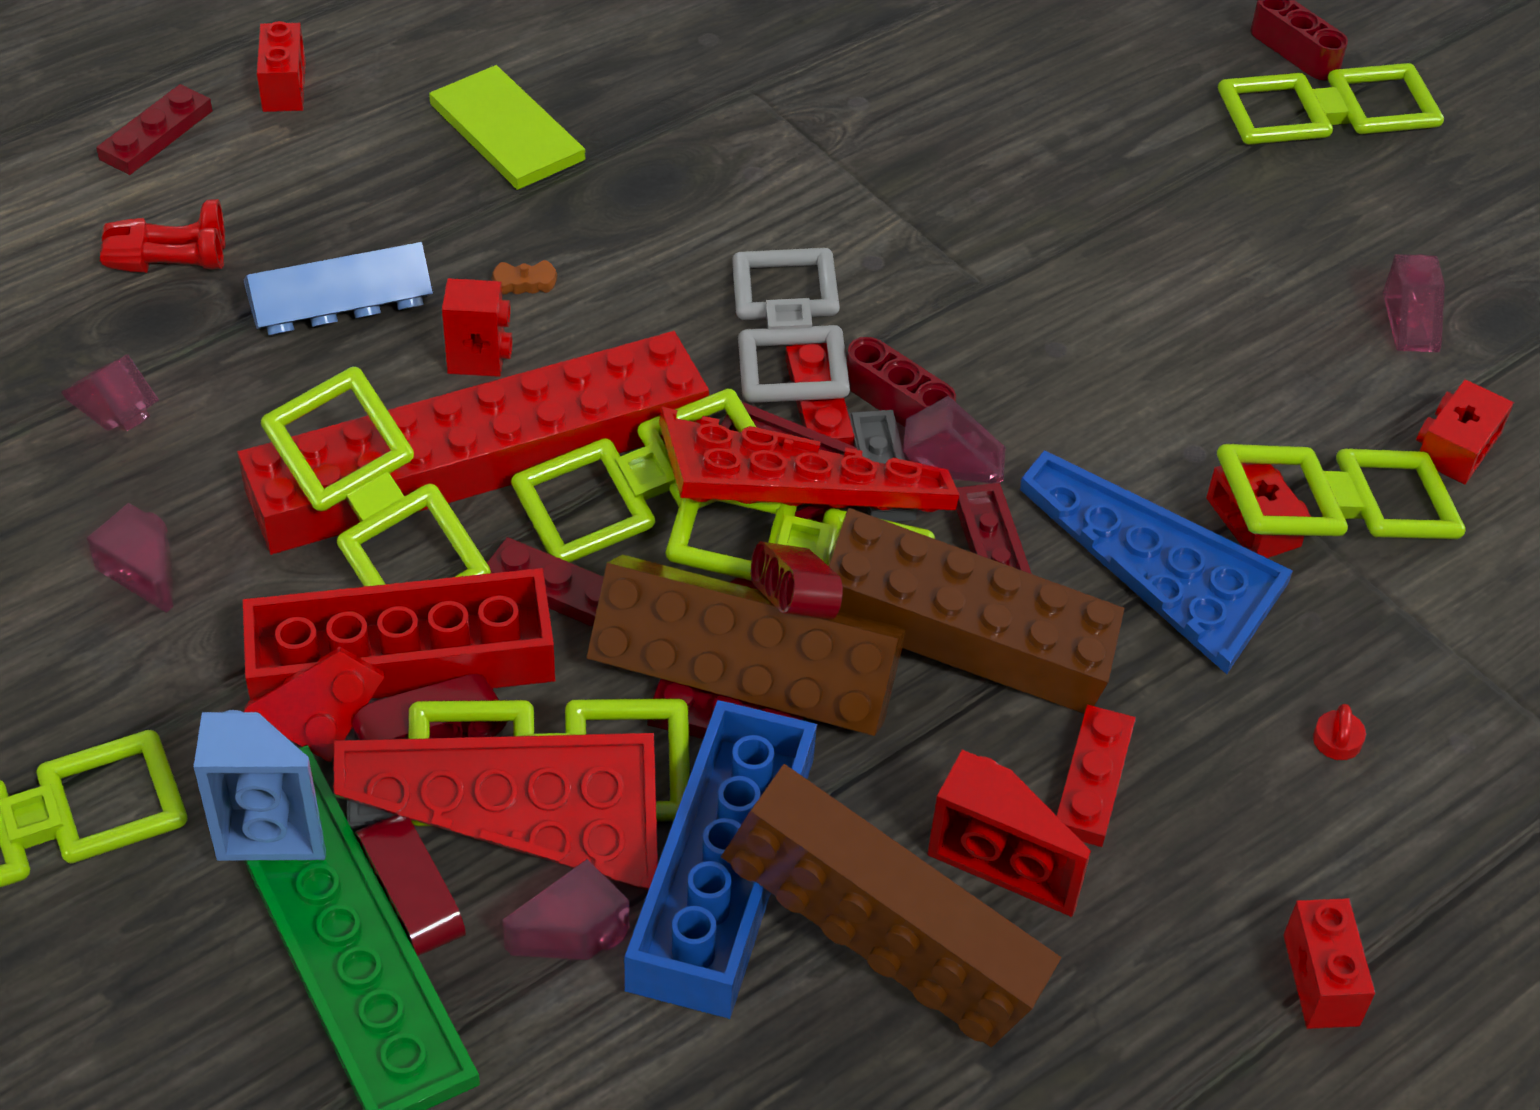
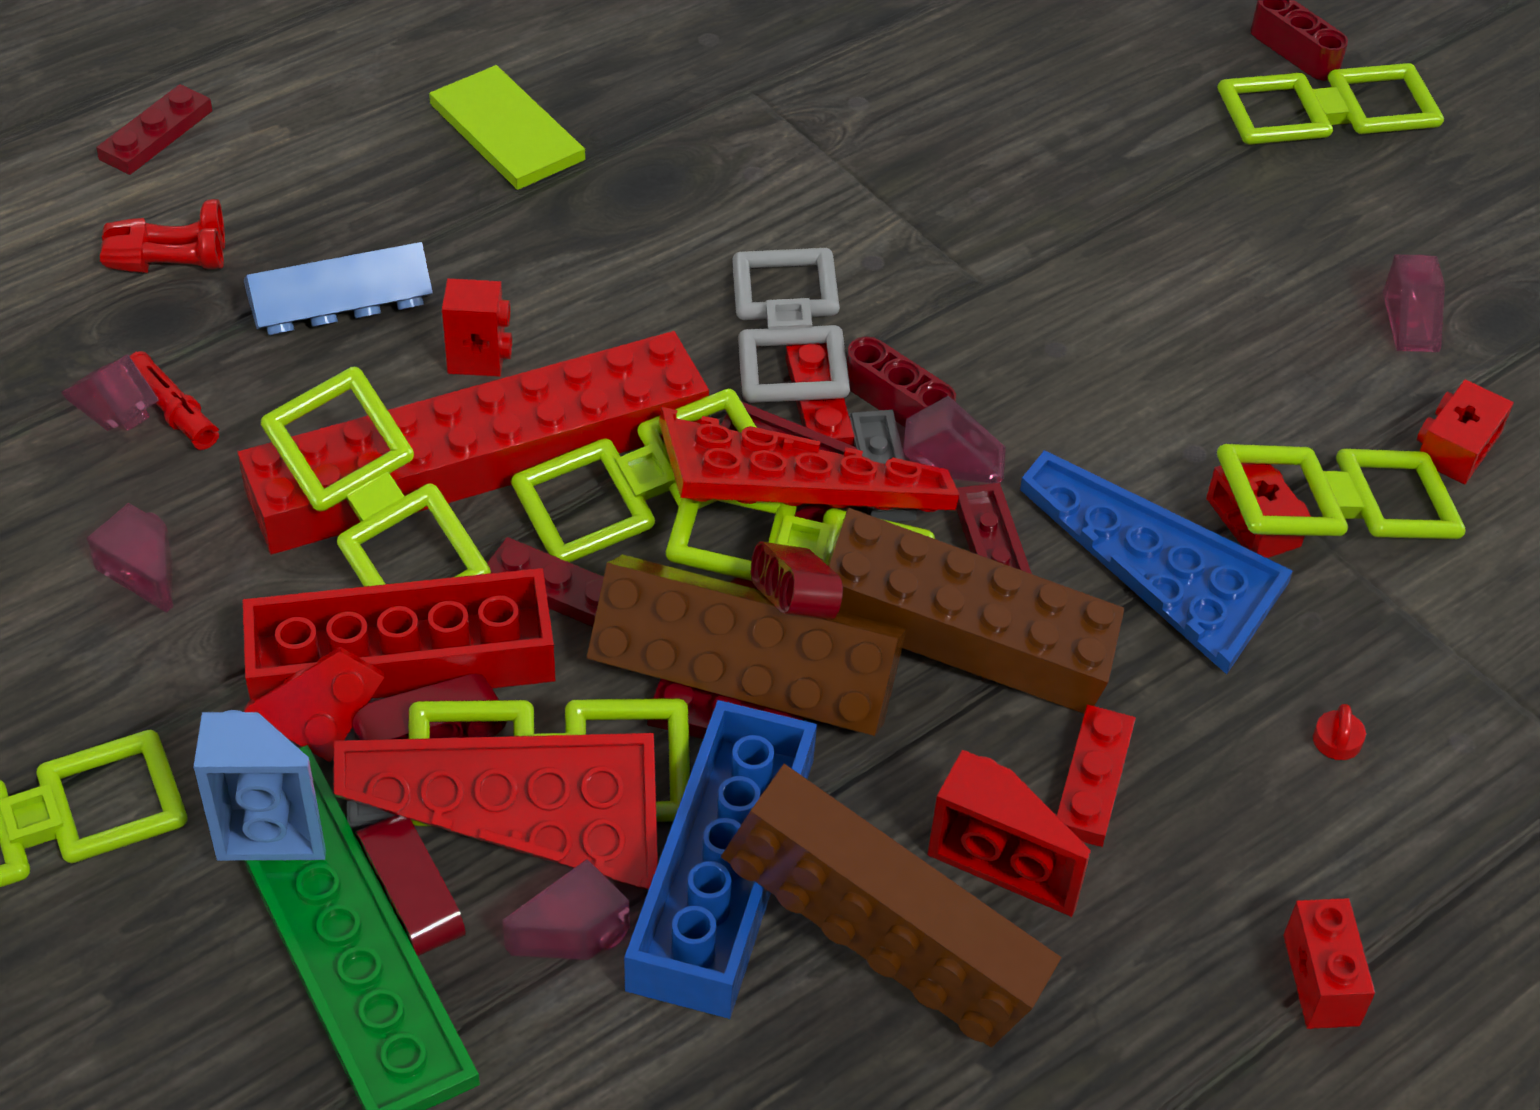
red brick [257,21,306,112] -> none
dark orange piece [491,260,558,295] -> none
none -> red pin [124,351,219,450]

